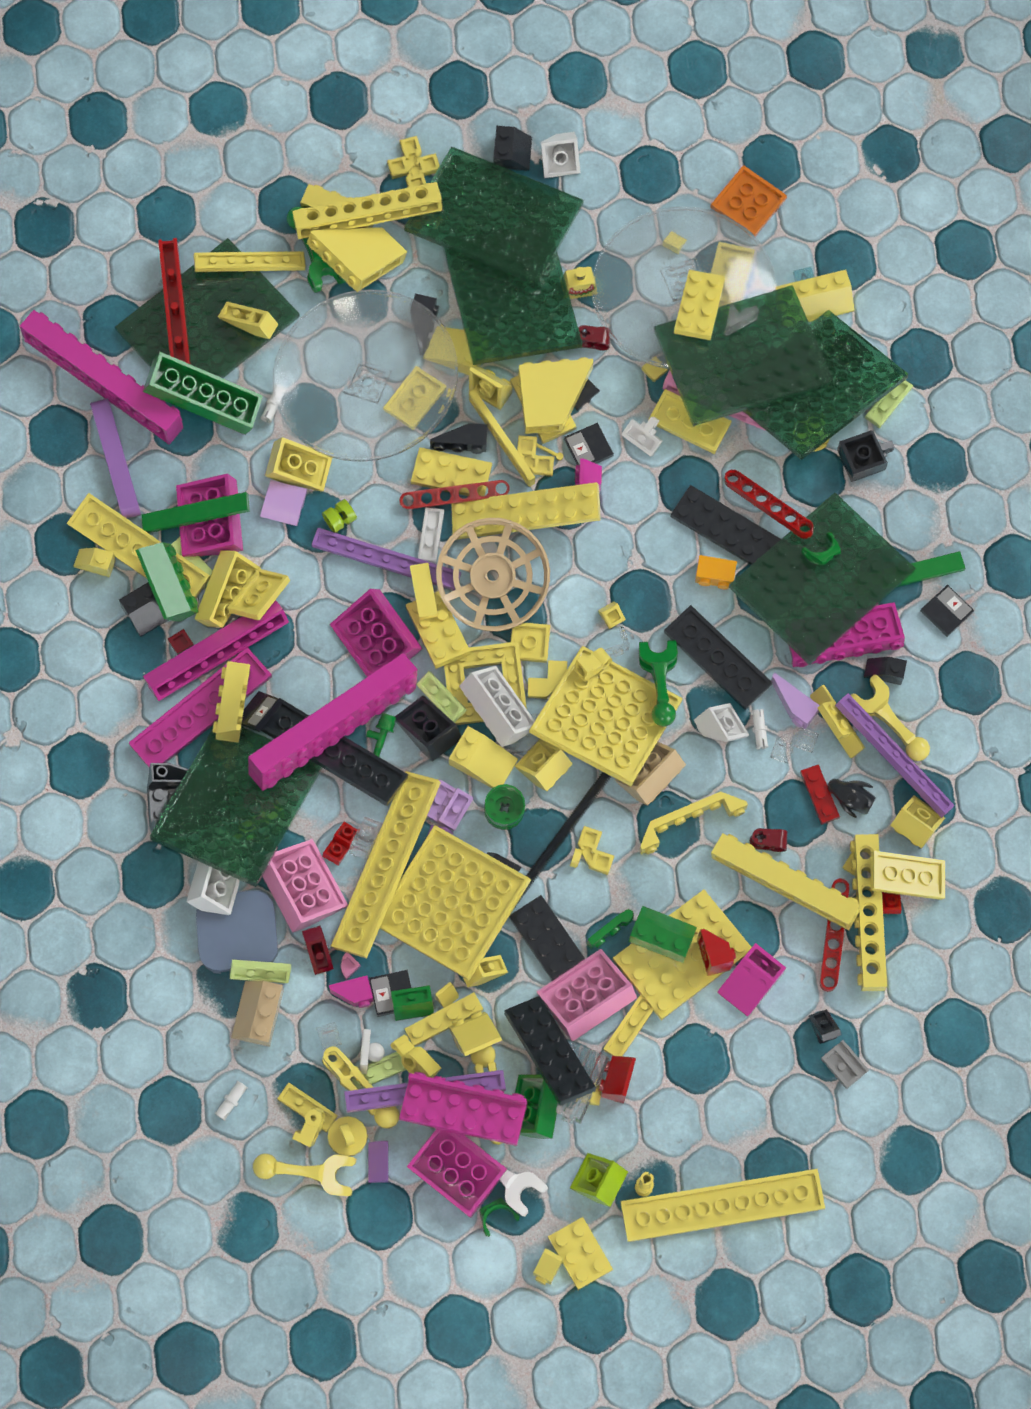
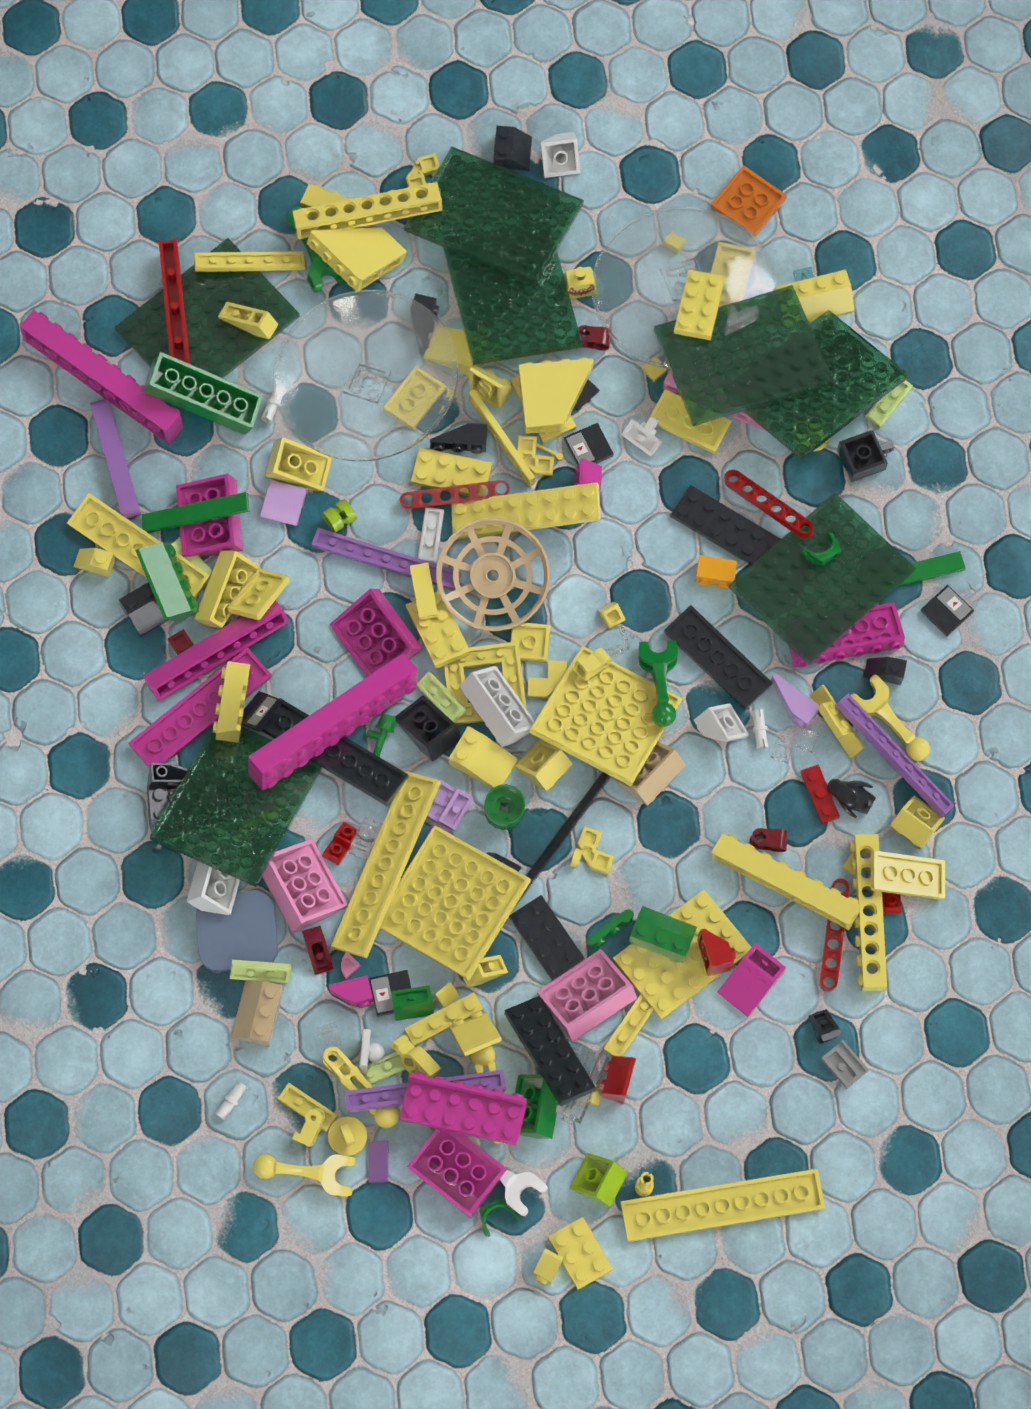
light yellow tile [387,136,422,179] -> none
light yellow slope [640,792,748,854] -> none

